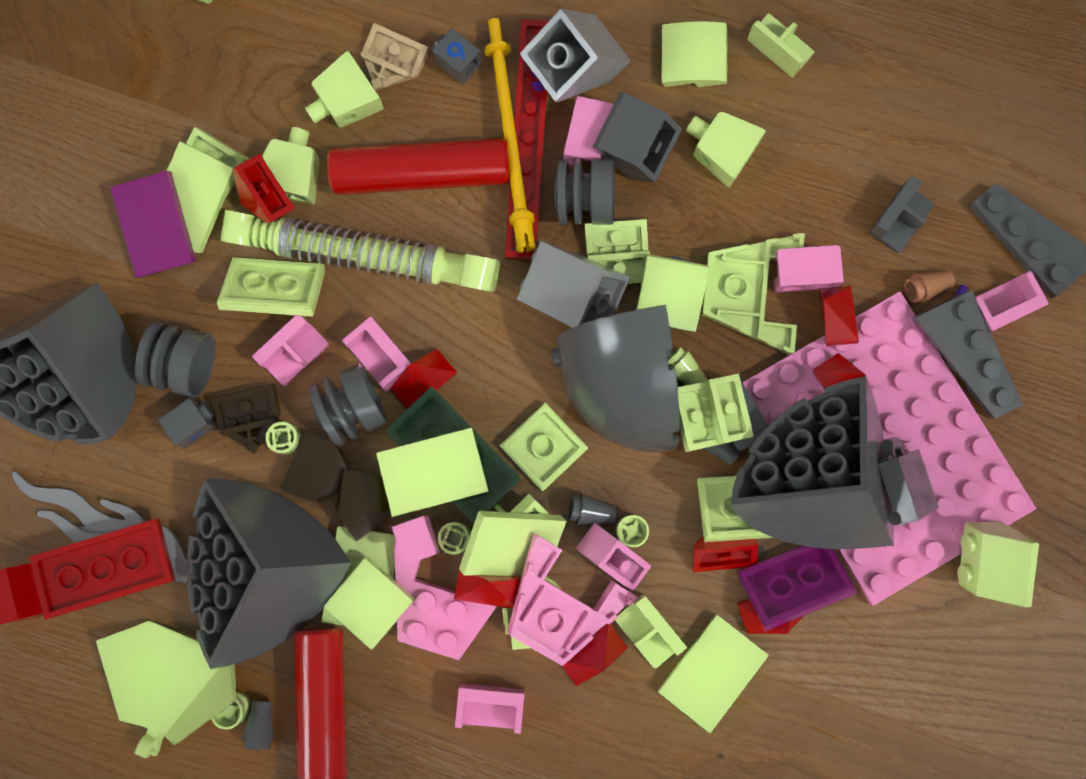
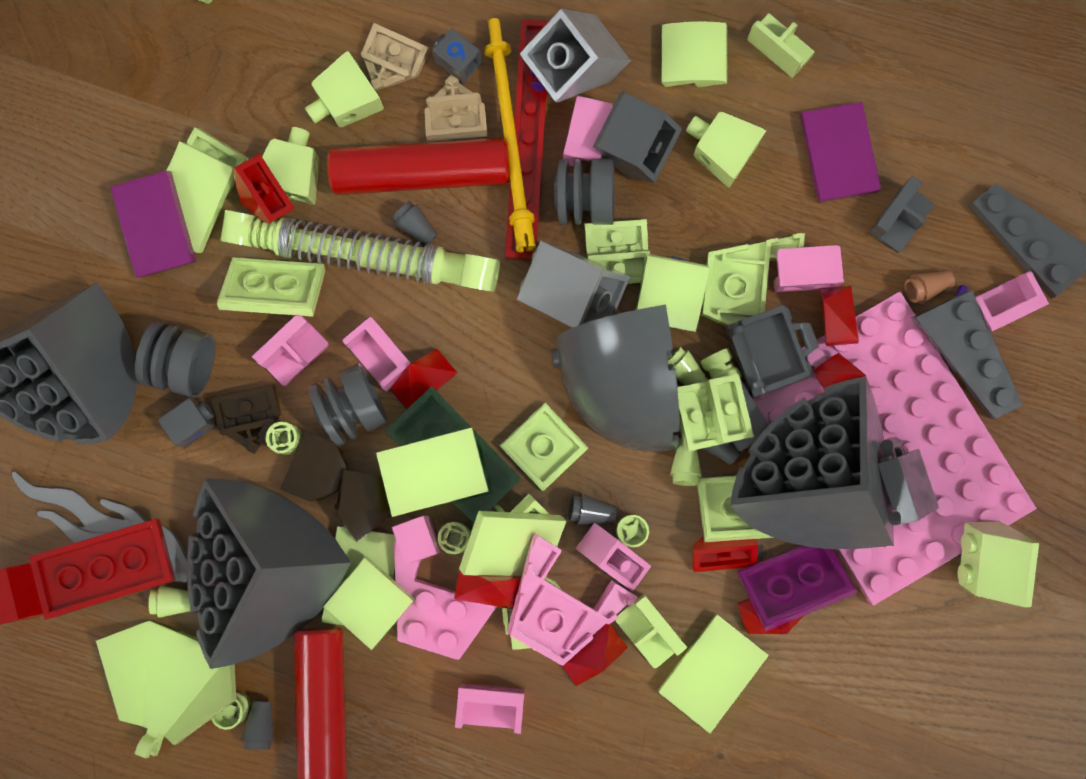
none -> yellowish green cone [149,585,191,618]
none -> dark grey cone [392,201,438,246]
none -> tan slope [424,74,488,142]
none -> yellowish green cone [670,438,702,486]
none -> yellowish green wheel [700,348,742,379]
none -> dark grey piece [725,305,819,398]
none -> magenta tile [800,102,881,203]

